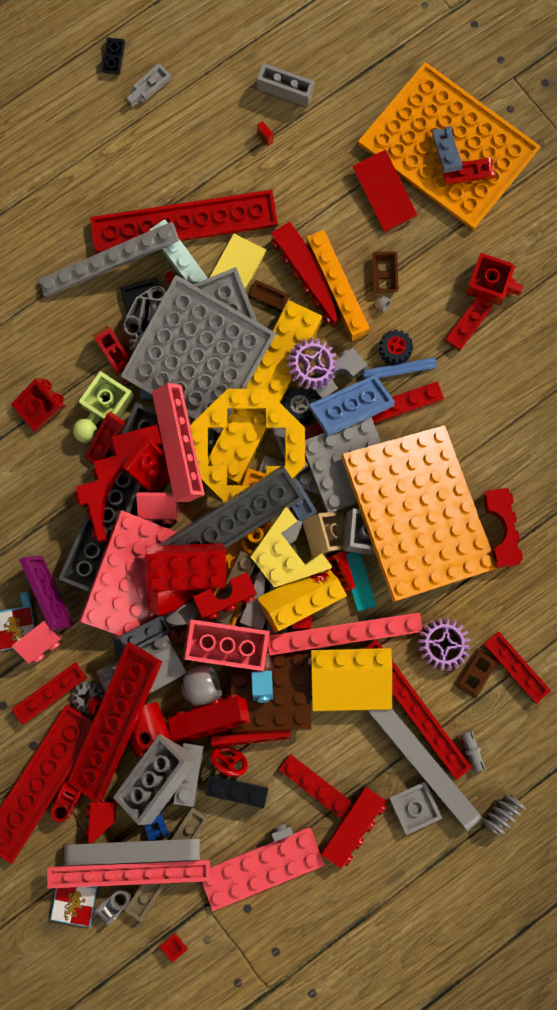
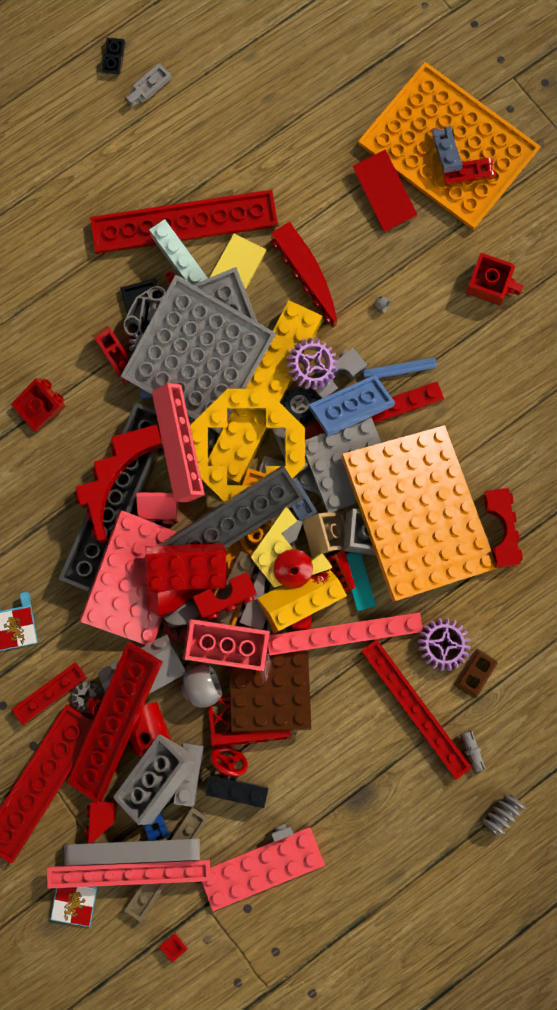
coral slope [12,621,62,664] -> none
magenta tile [19,556,74,631] -> none
light grey plate [39,222,179,298] -> none
red piece [51,782,82,822] -> none
yellowish green brick [73,371,134,443] -> none
red plate [84,411,126,464] -> none
light grey piece [93,888,132,927] -> none
black plate [110,616,171,659] -> none
red tile [122,435,170,493] -> none
red brick [168,694,250,744] -> none
reddish brown tile [248,280,289,313] -> none
medium azure brick [252,671,273,703] -> none
light grey brick [257,63,315,108] -> none
red tile [257,121,273,146] -> none
red plate [279,754,354,819] -> none
light orange brick [306,230,370,342] -> none
yellow slope [311,648,392,711] -> none
red brick [321,786,386,869] -> none
light grey beam [366,709,483,832] -> none
reddish brown piece [372,251,399,293] -> none
black wheel [379,329,413,365] -> none
light grey plate [389,781,442,835] -> none
red plate [445,296,493,351] -> none
red plate [483,631,551,704] -> none
none -> red dish [274,549,313,588]

